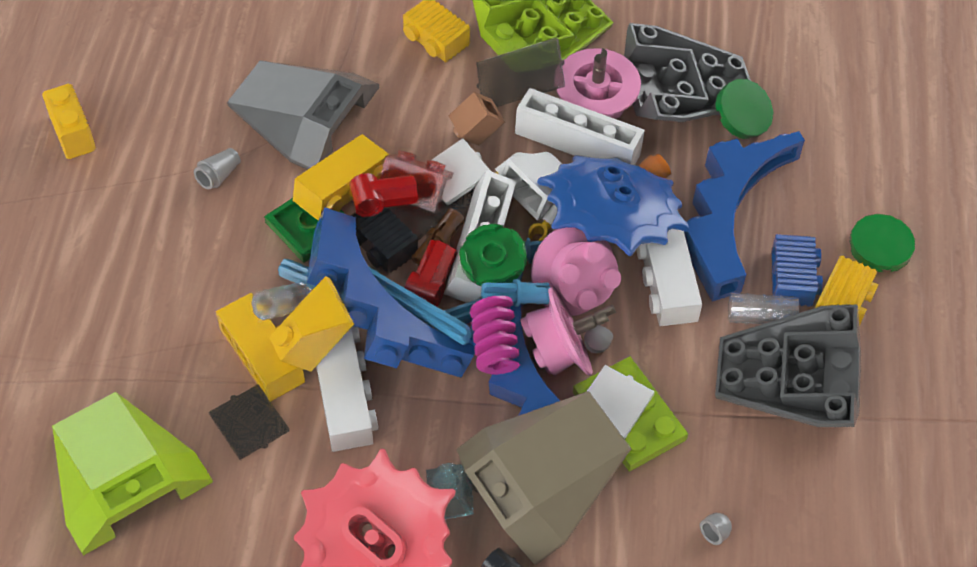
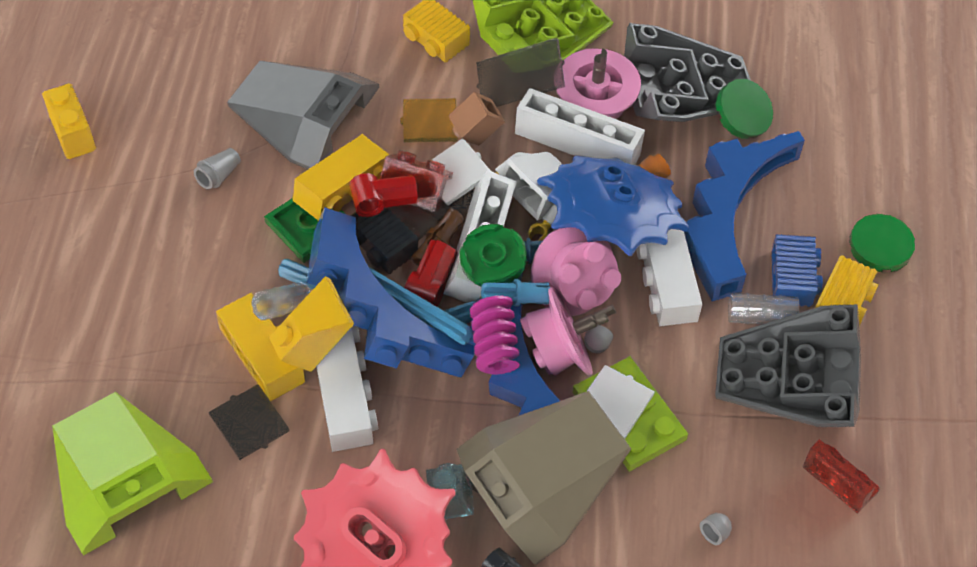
none -> clear yellow piece [400,98,458,143]
none -> clear red bracket [803,439,880,514]

